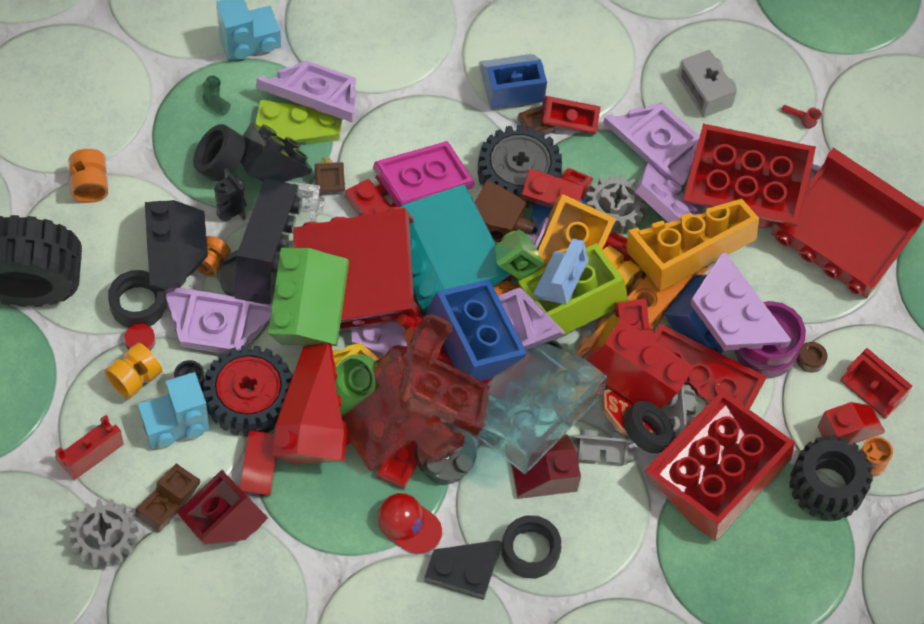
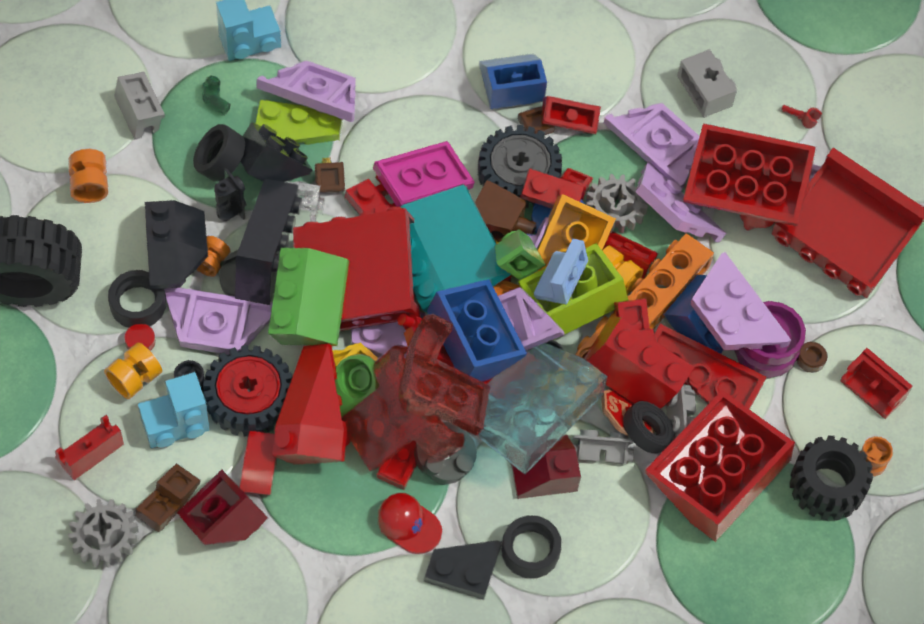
light orange wedge [627,199,759,291] -> none
red slope [817,402,885,445] -> none
none -> light grey hinge [114,72,165,139]

